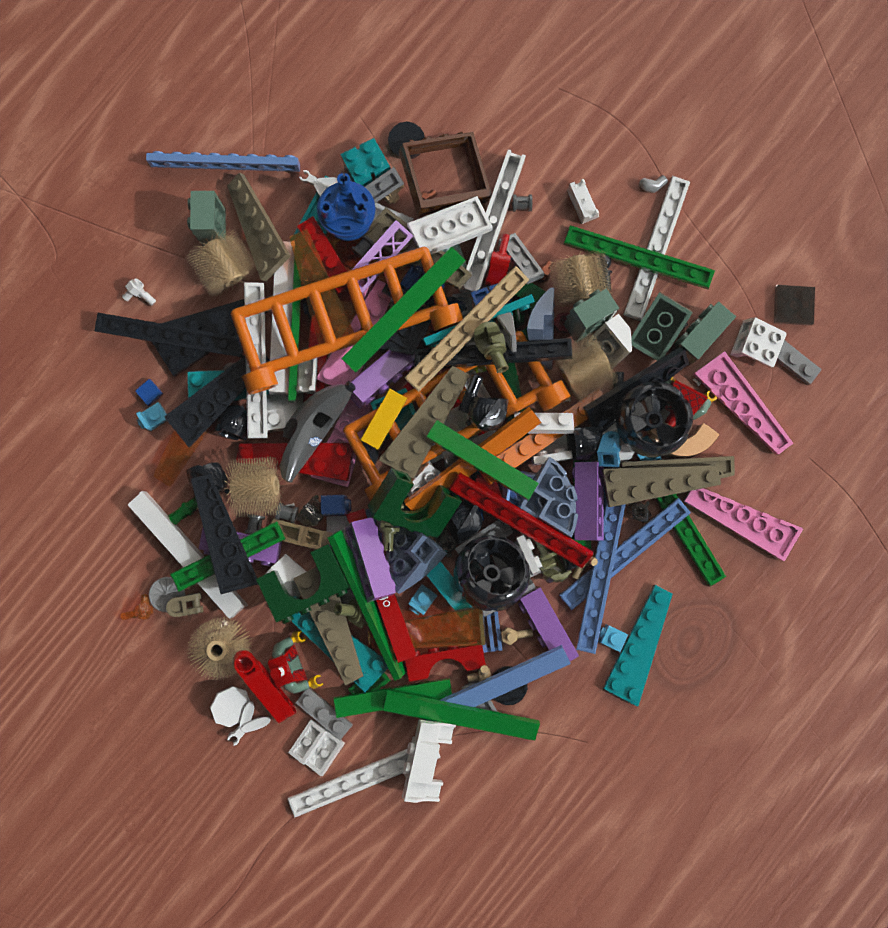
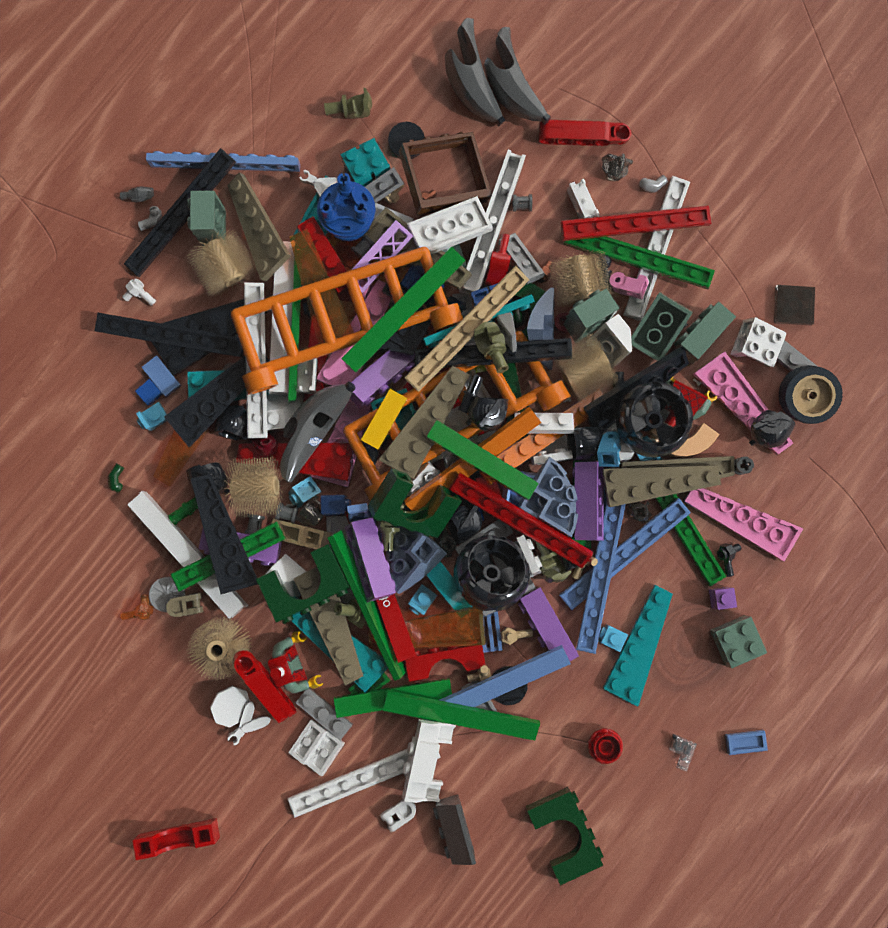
none -> dark green arm [107,463,125,493]
none -> dark grey piece [120,186,154,202]
none -> black tile [124,148,236,277]
none -> red arch [132,818,220,860]
none -> light grey arm [138,206,162,231]
none -> medium blue tile [142,355,182,397]
none -> dark red plate [250,431,278,456]
none -> medium azure bracket [288,476,321,508]
none -> olive piece [324,88,372,119]
none -> medium blue tile [347,503,368,523]
none -> white plate [380,800,416,833]
none -> dark grey slope [433,794,476,865]
none -> dark grey piece [445,18,505,127]
none -> dark grey piece [484,27,551,125]
none -> dark green arch [526,787,604,886]
none -> red piece [539,120,631,146]
none -> red tile [560,205,712,241]
none -> red piece [588,728,623,764]
none -> clear smoke piece [602,154,633,181]
none -> bright pink leg [609,272,649,300]
none -> clear piece [669,734,697,772]
none -> medium lavender brick [709,587,737,610]
none -> sand green brick [710,615,767,669]
none -> black piece [717,544,741,577]
none -> medium blue tile [725,730,768,755]
none -> dark grey bush [734,457,754,475]
none -> black helmet [749,410,796,448]
none -> wheel [778,365,843,424]

